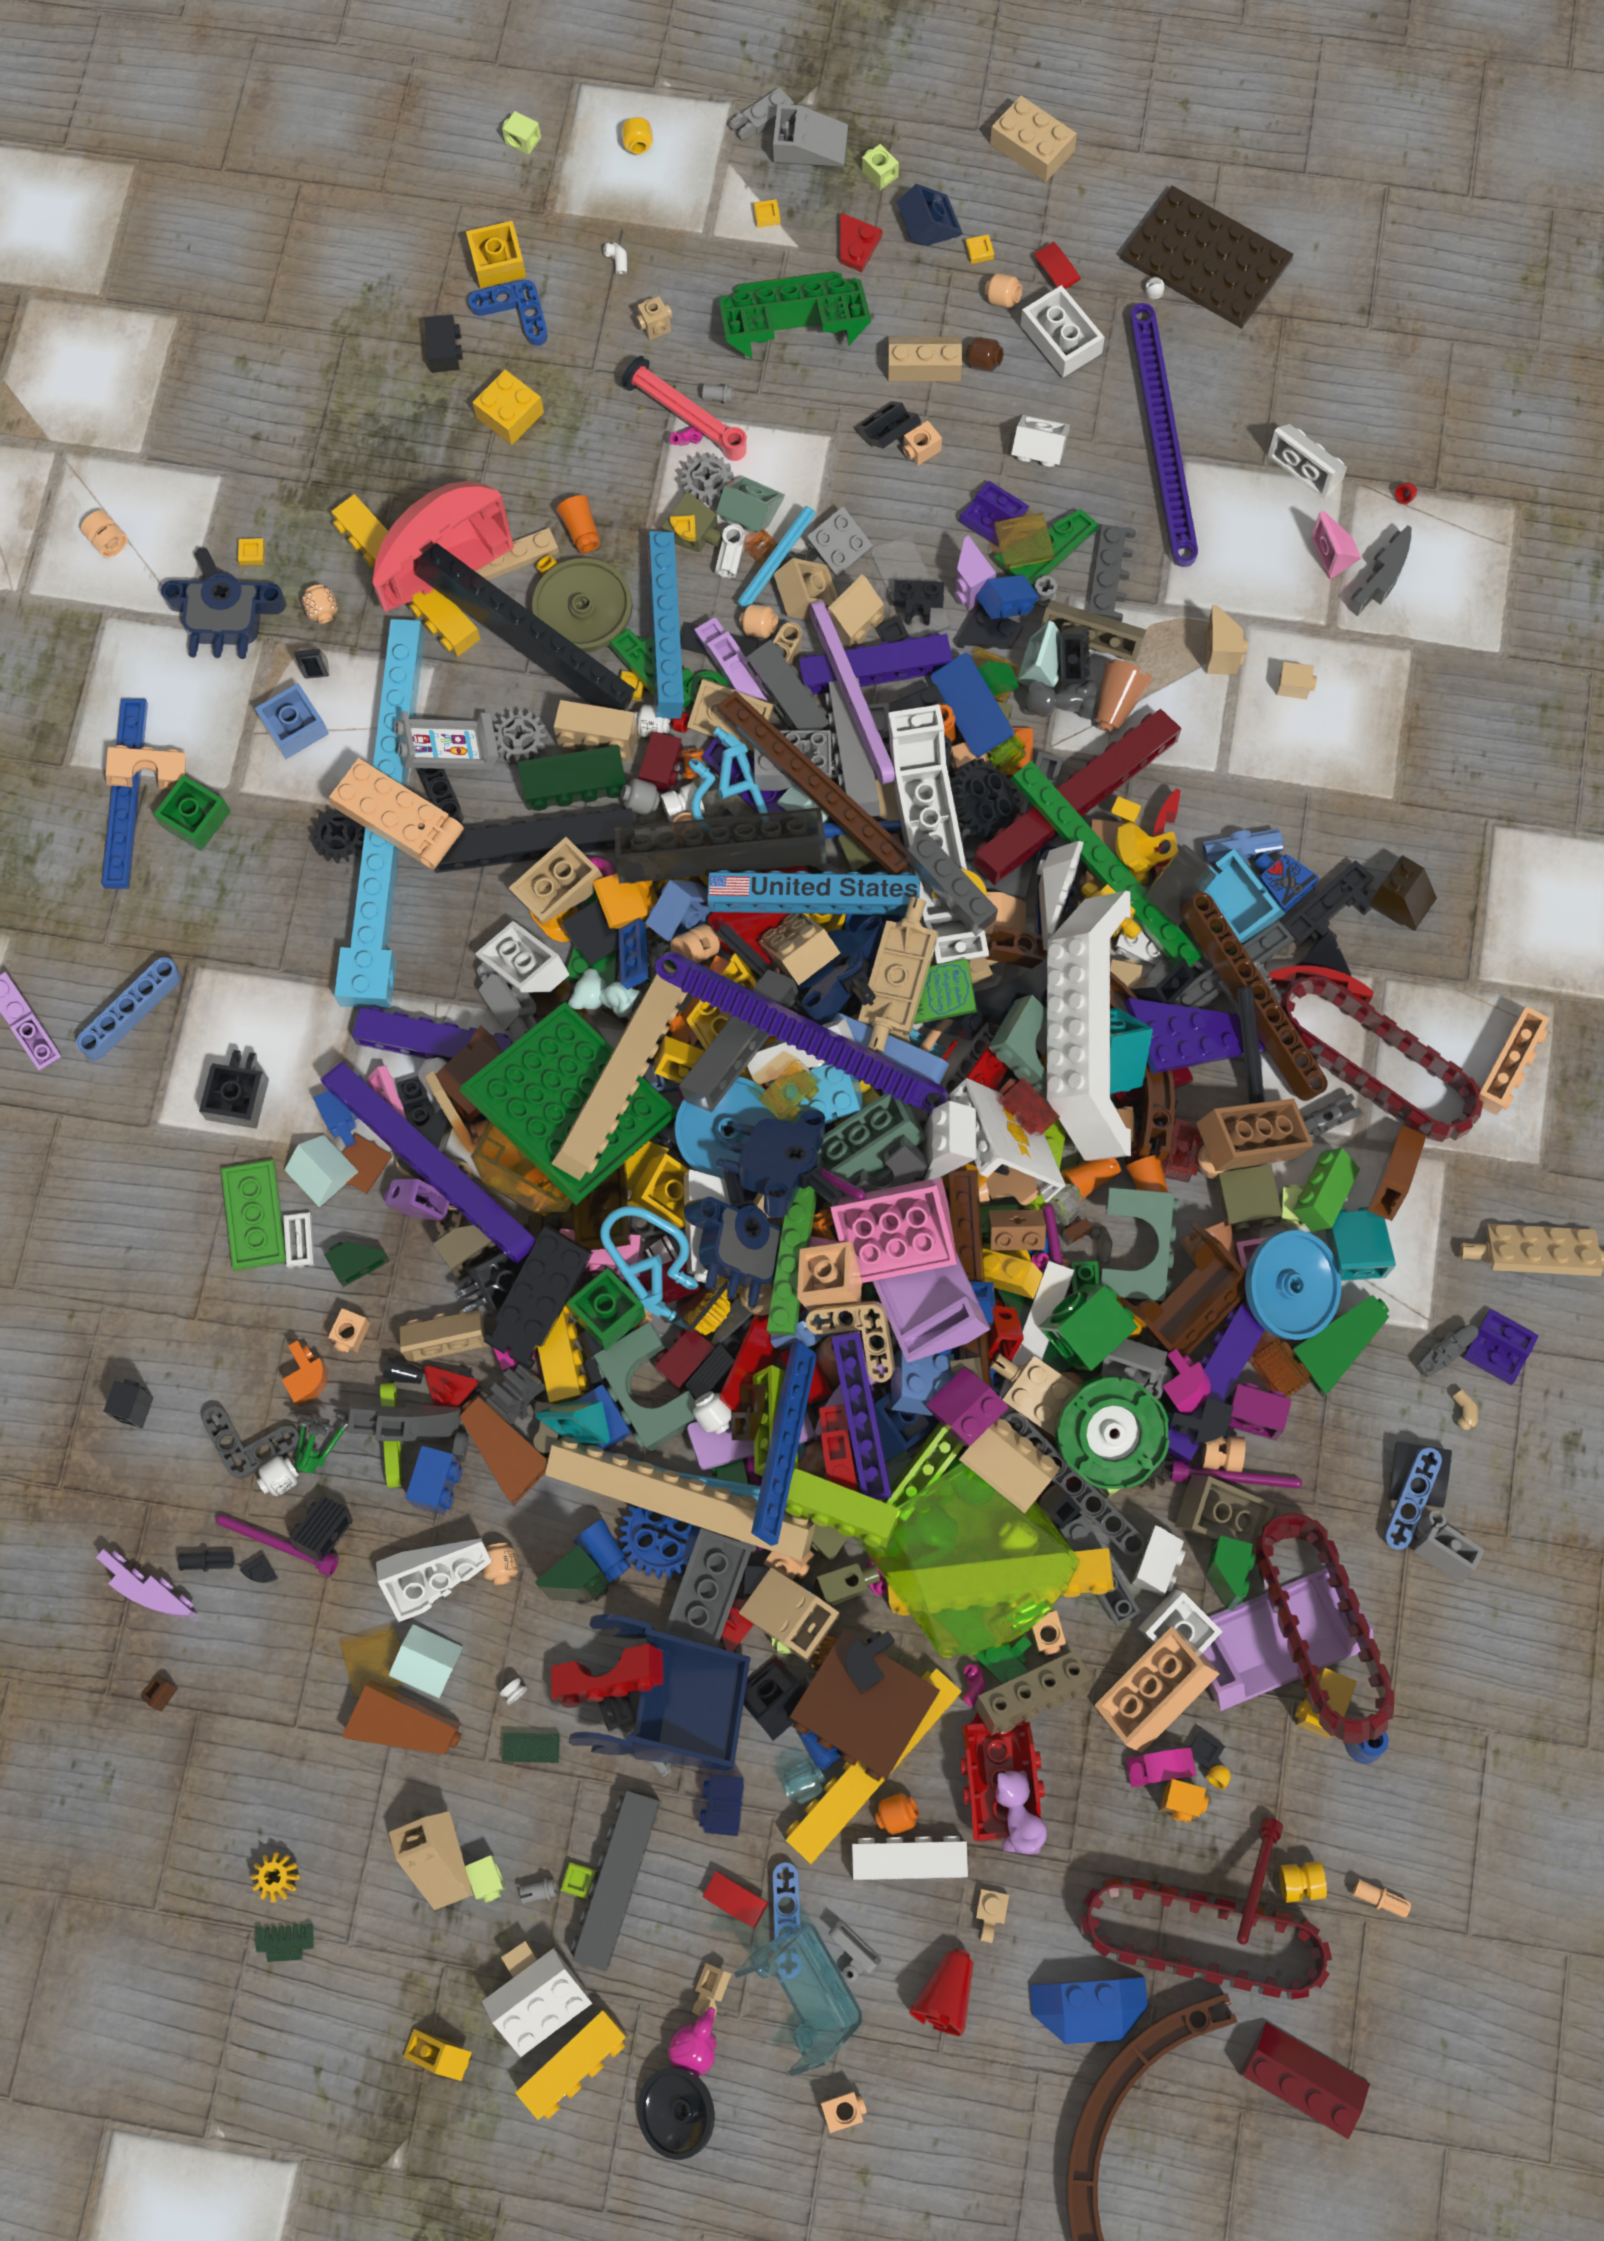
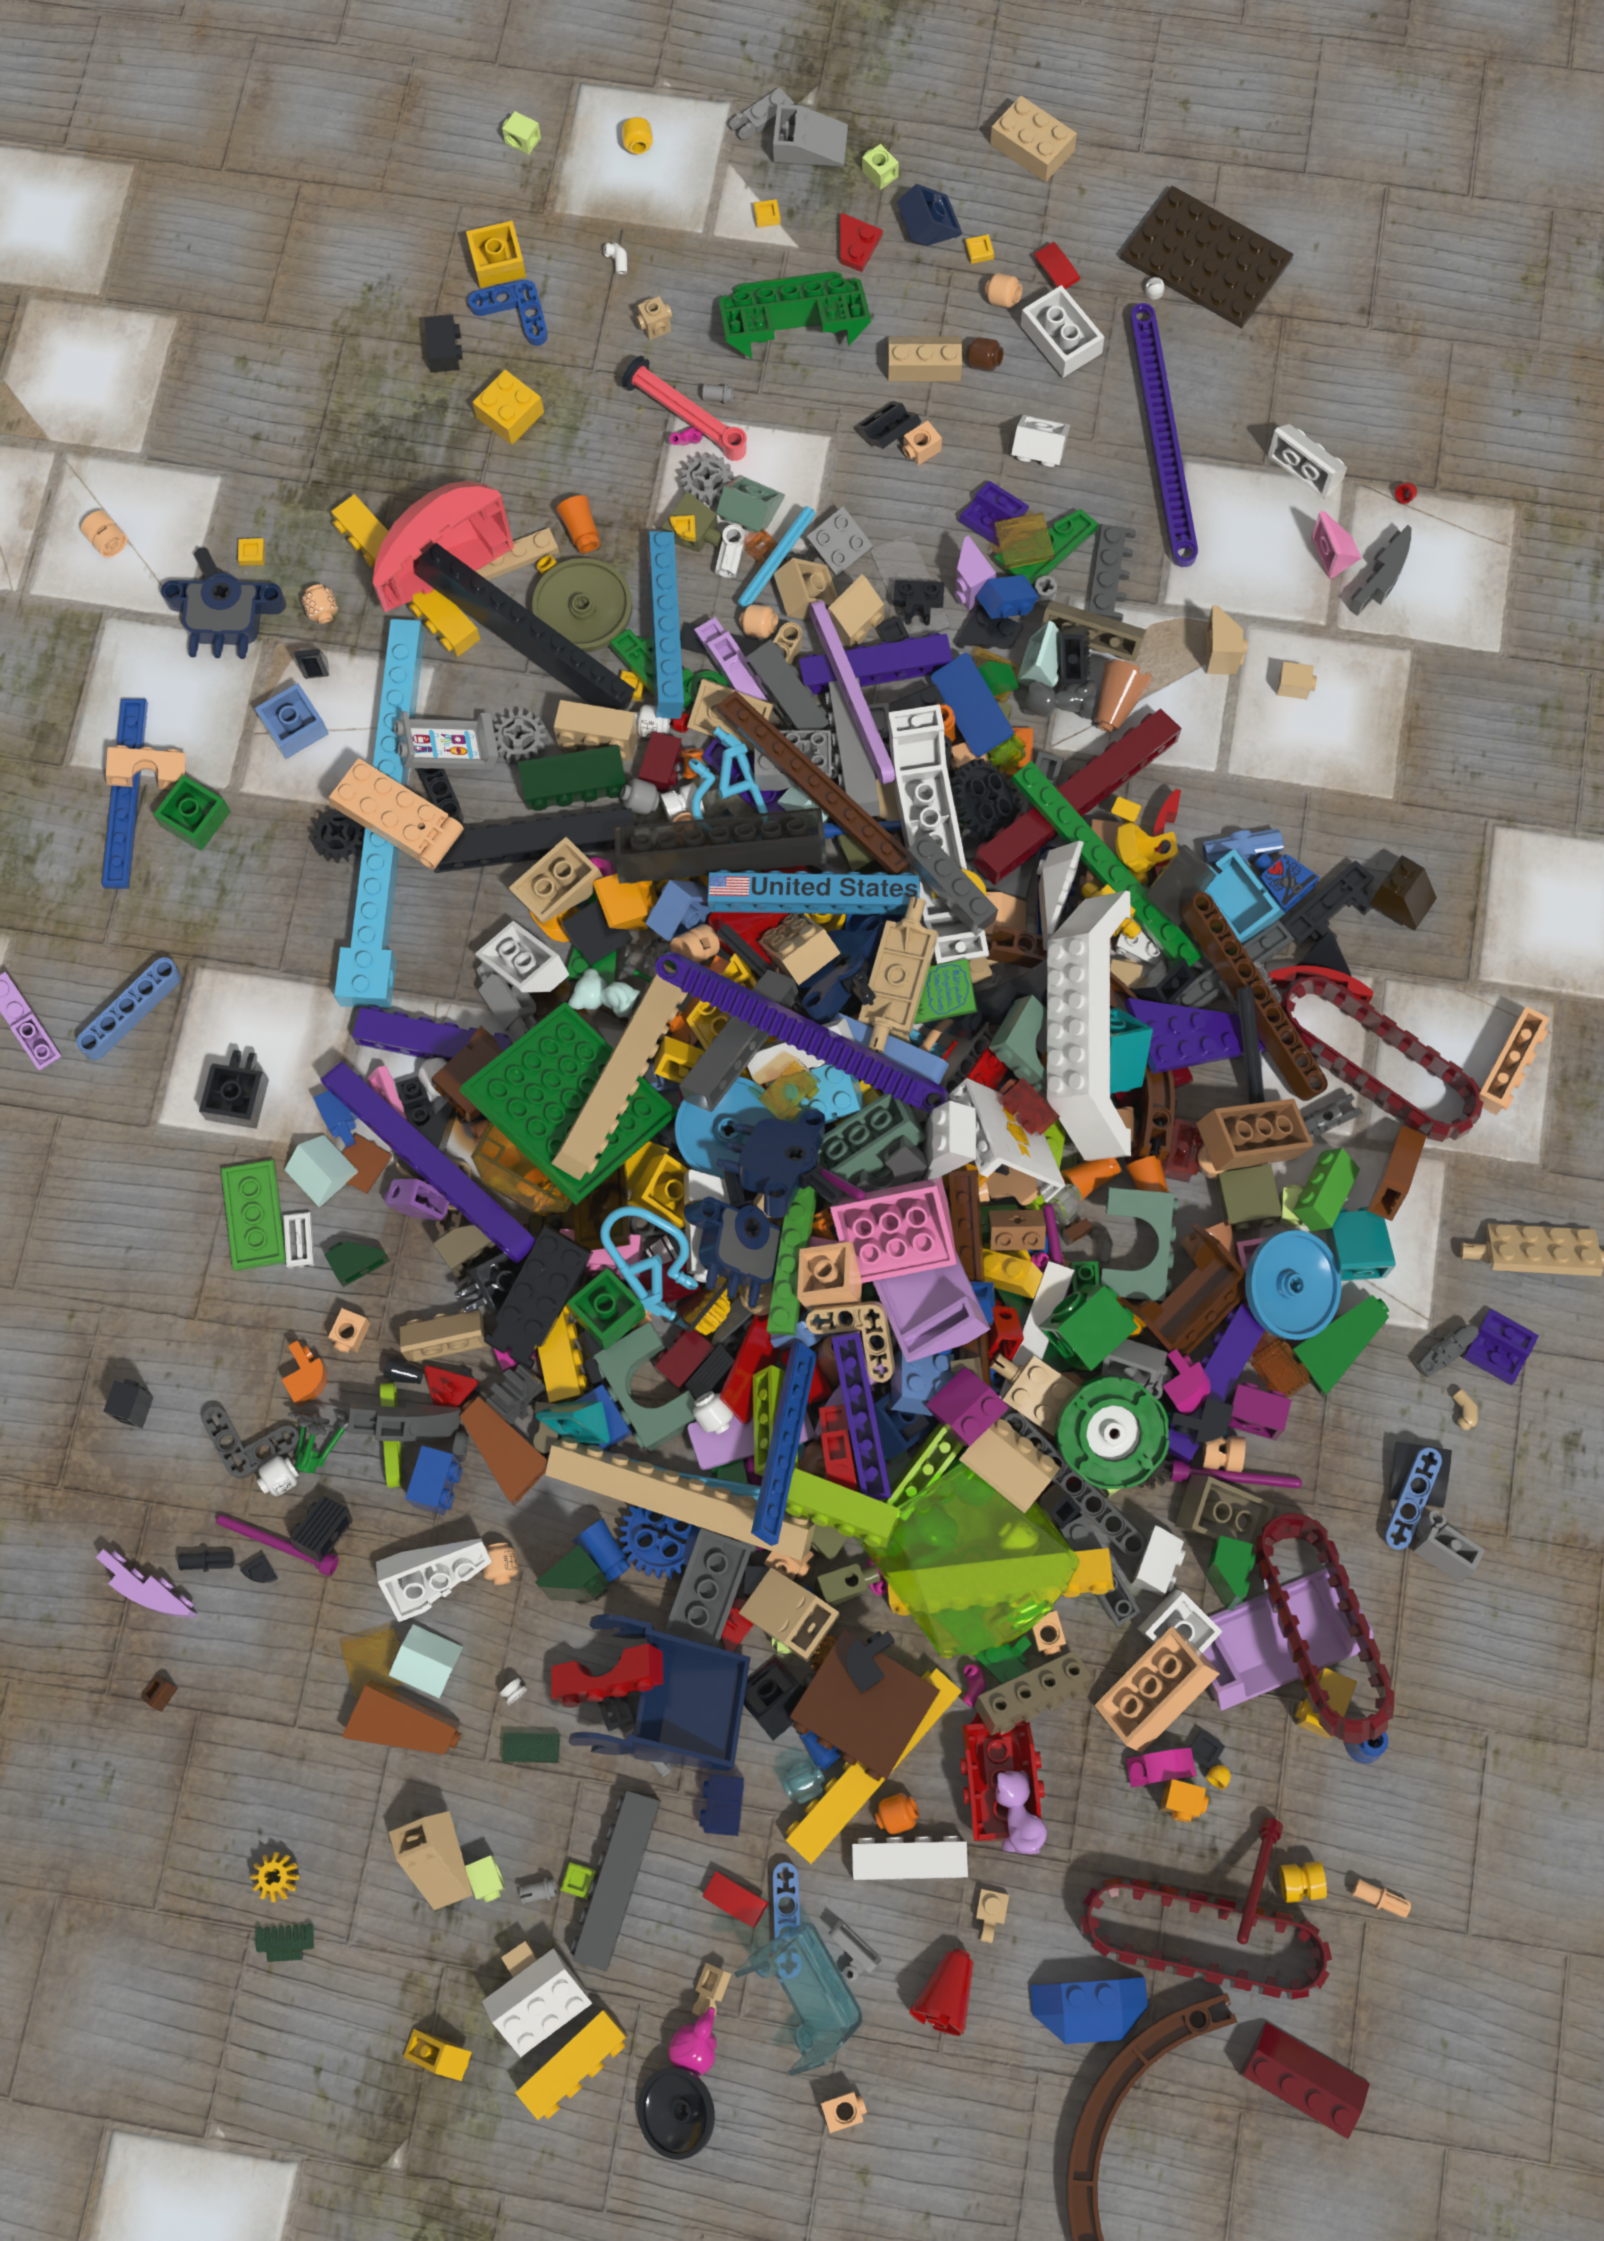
tan tile [425,1071,476,1153] -> none
blue plate [619,918,648,990] -> none
dark brown slope [731,1384,766,1440] -> none

